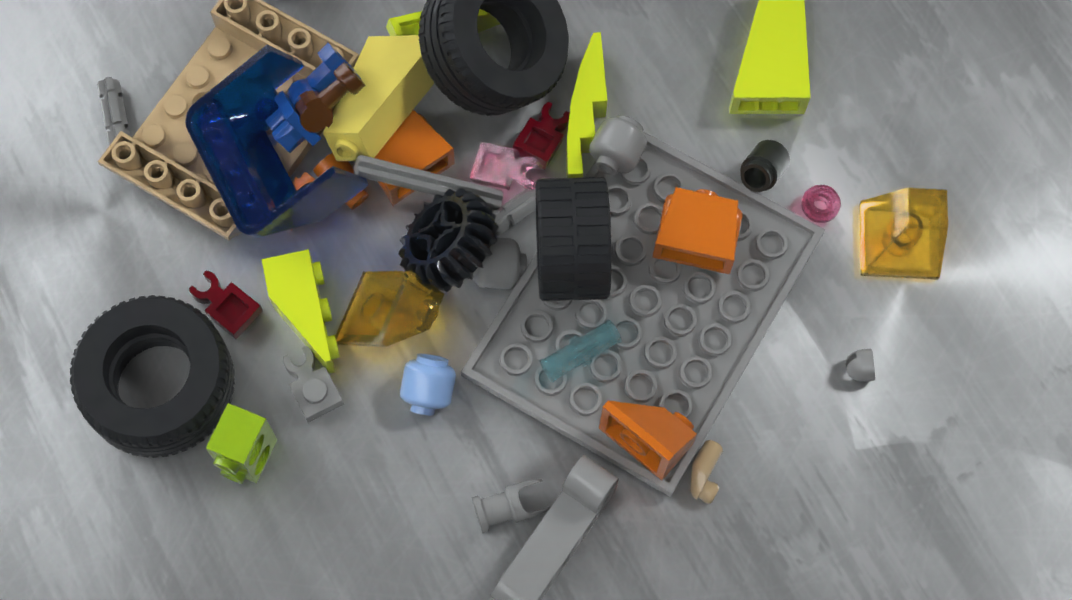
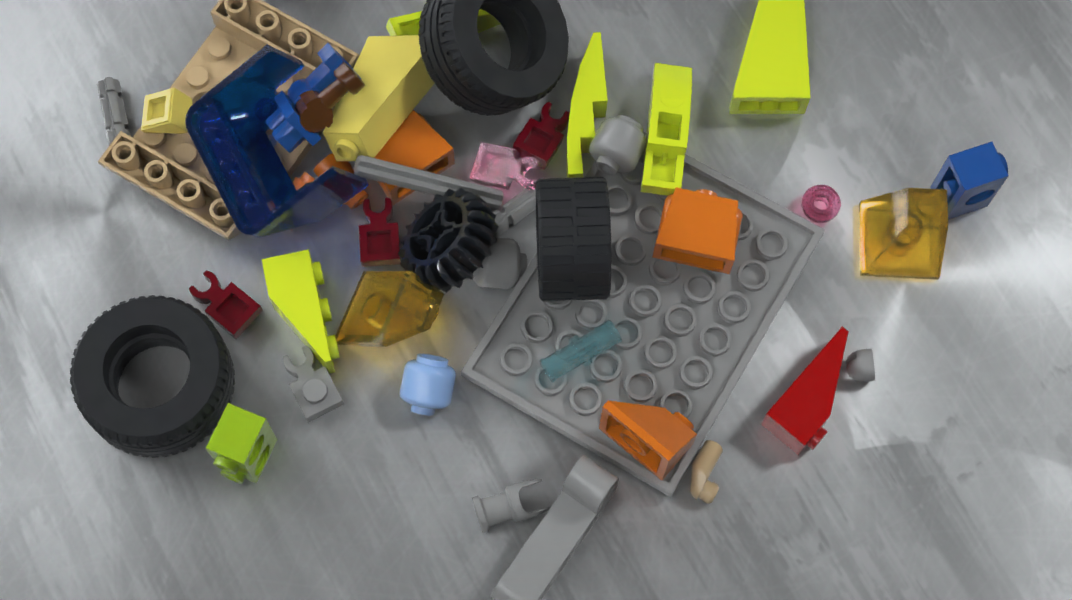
pearl dark grey brick [740,140,790,192] -> none
none -> light yellow slope [141,88,193,134]
none -> dark red plate [359,197,401,267]
none -> neon yellow slope [640,63,692,196]
none -> red slope [761,326,849,455]
none -> blue brick [930,141,1009,220]

